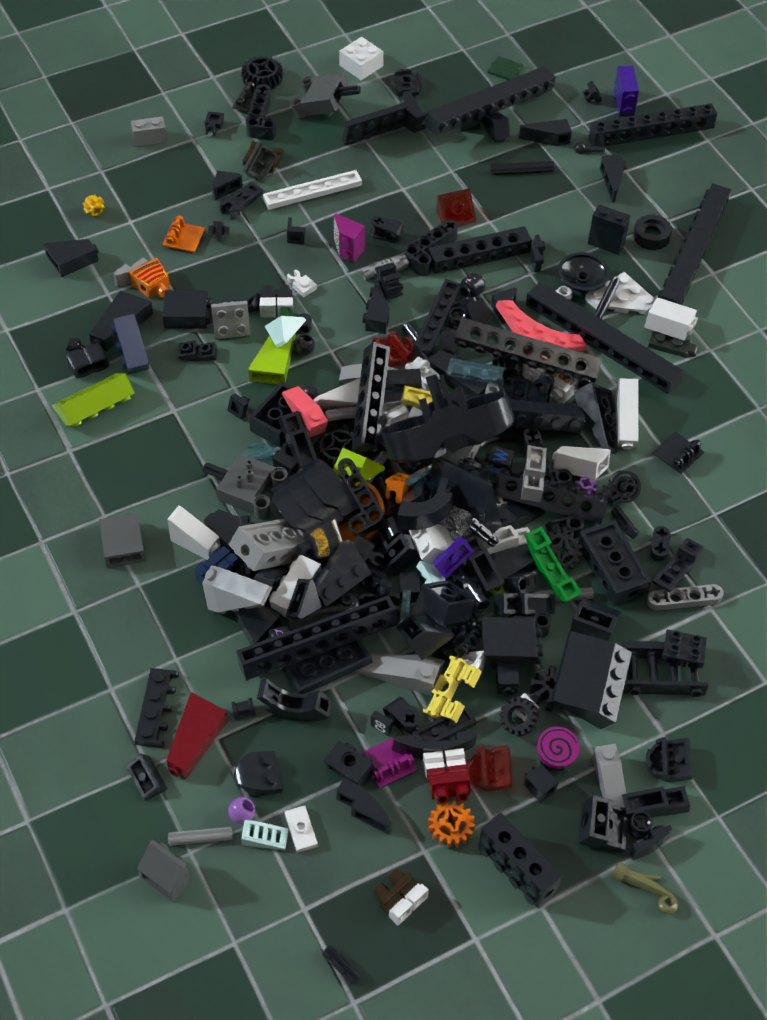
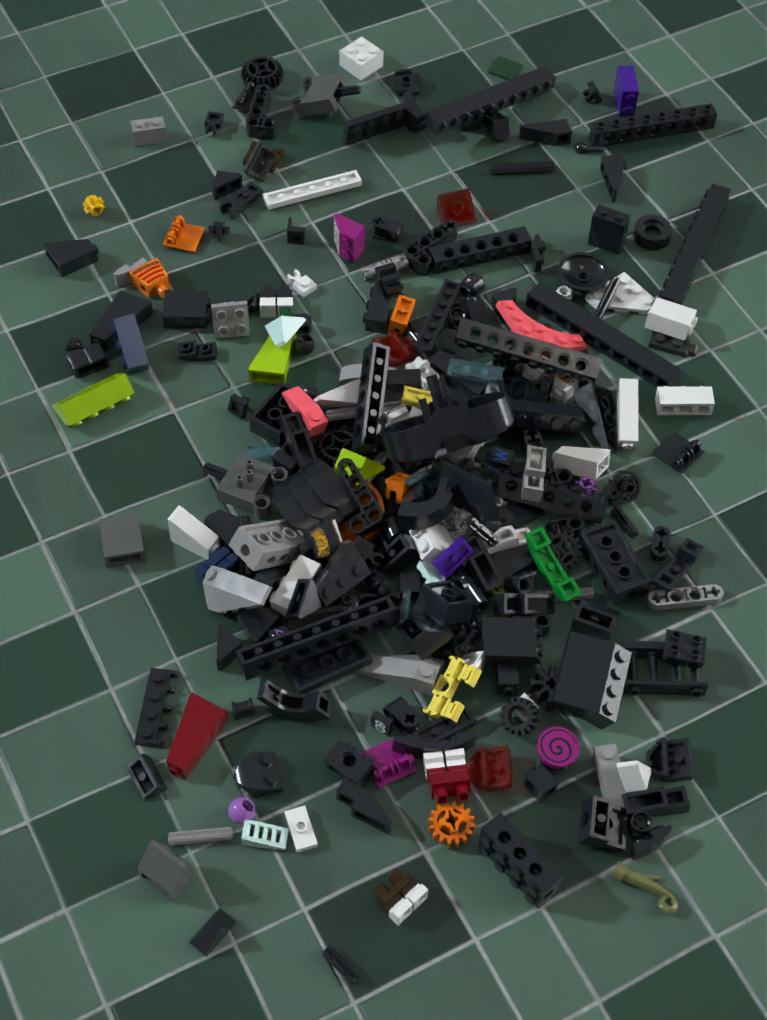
none -> black slope [189,908,236,957]
none -> black slope [216,625,242,671]
none -> orange hinge [388,295,416,335]
none -> white slope [617,760,651,792]
none -> white brick [655,386,715,415]

